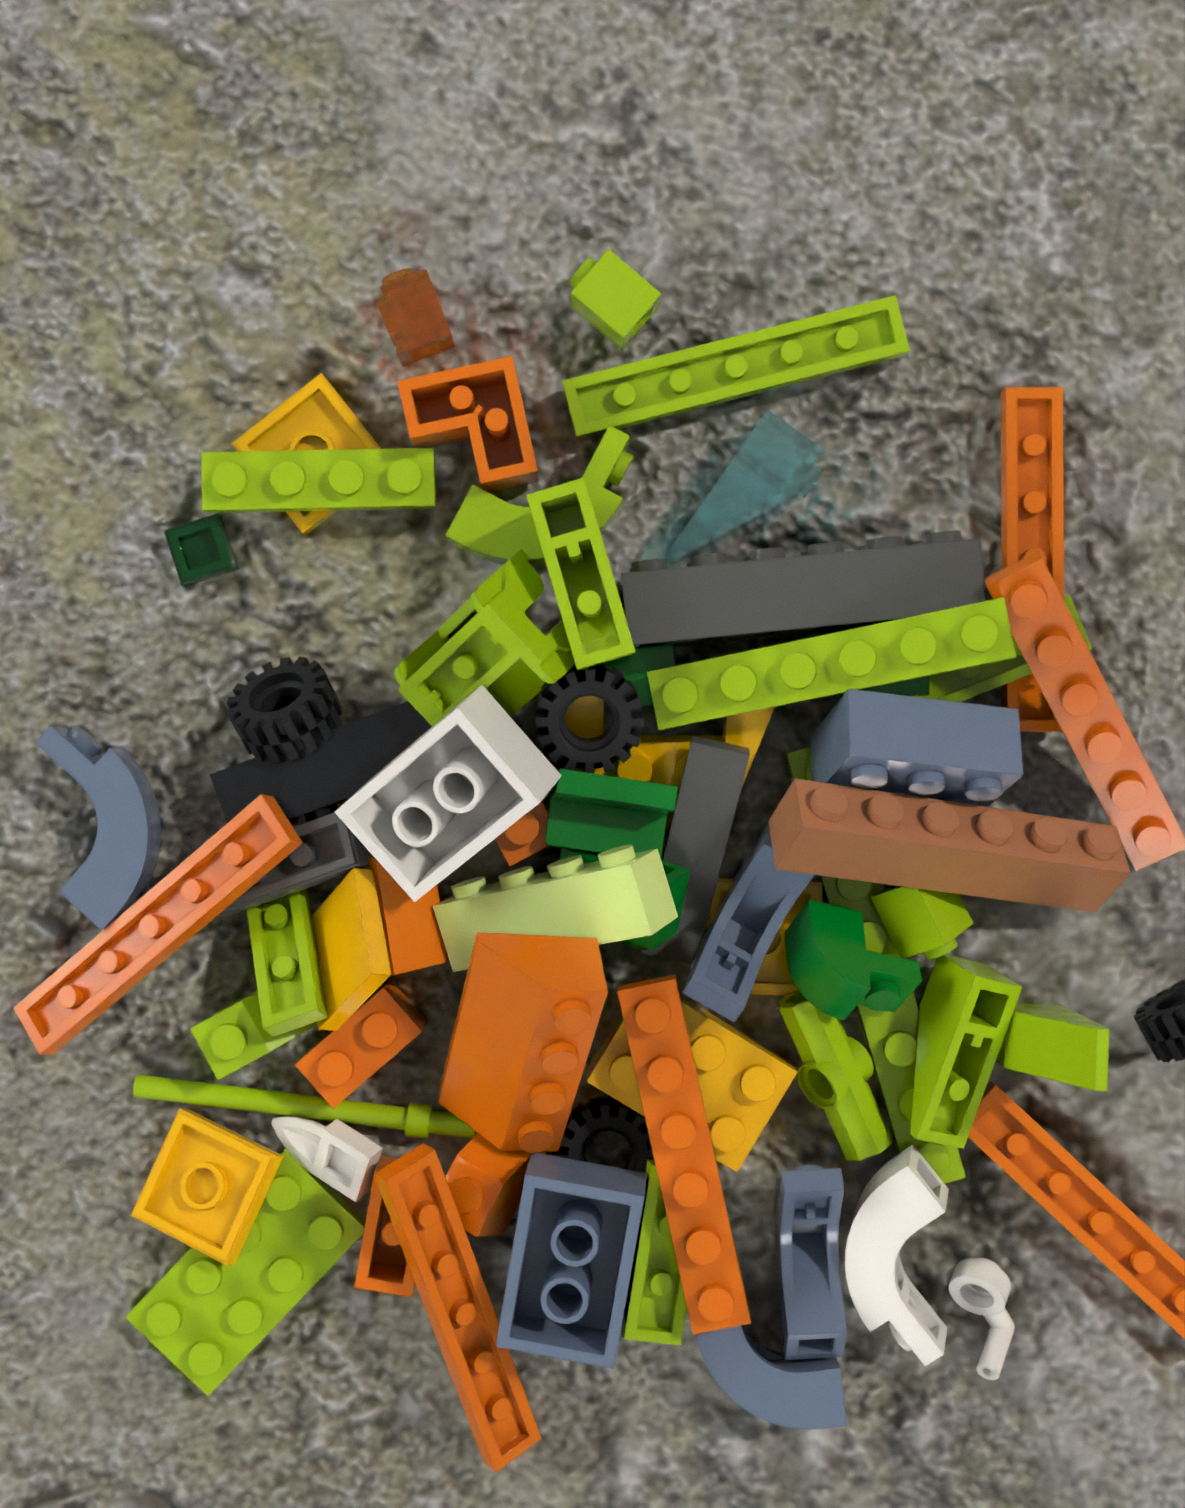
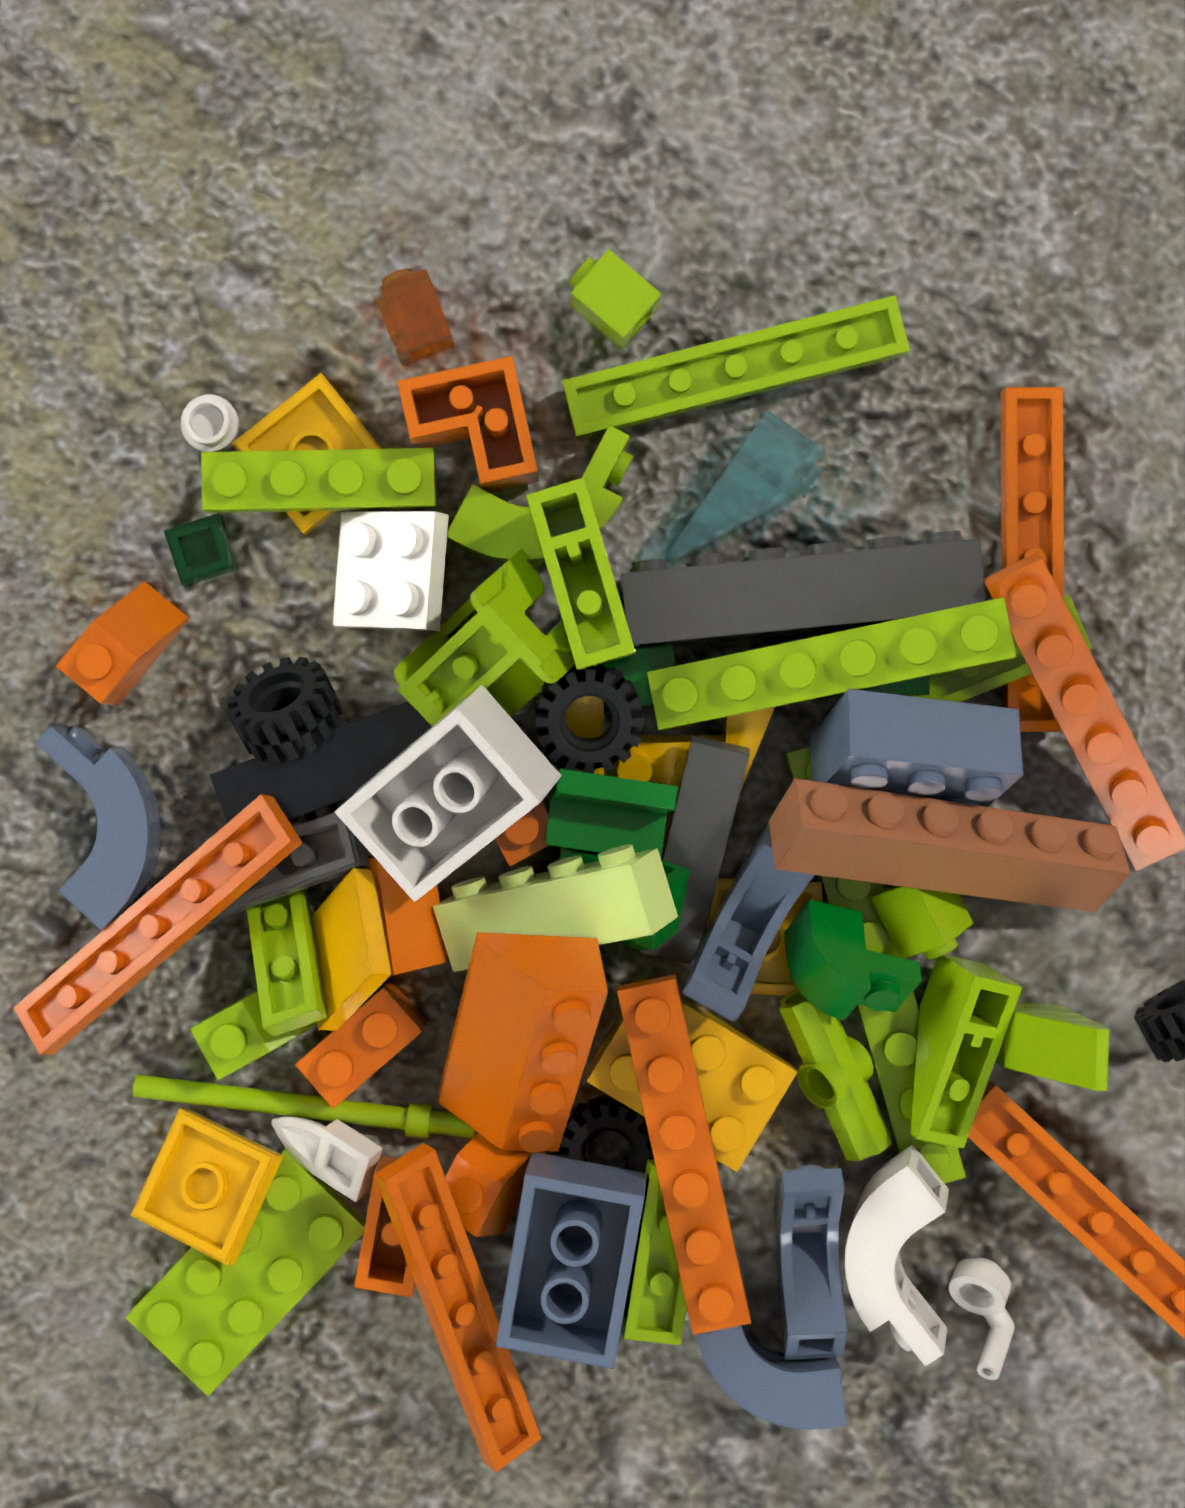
none -> orange slope [56,581,190,706]
none -> white plate [181,394,239,452]
none -> white plate [333,511,449,631]

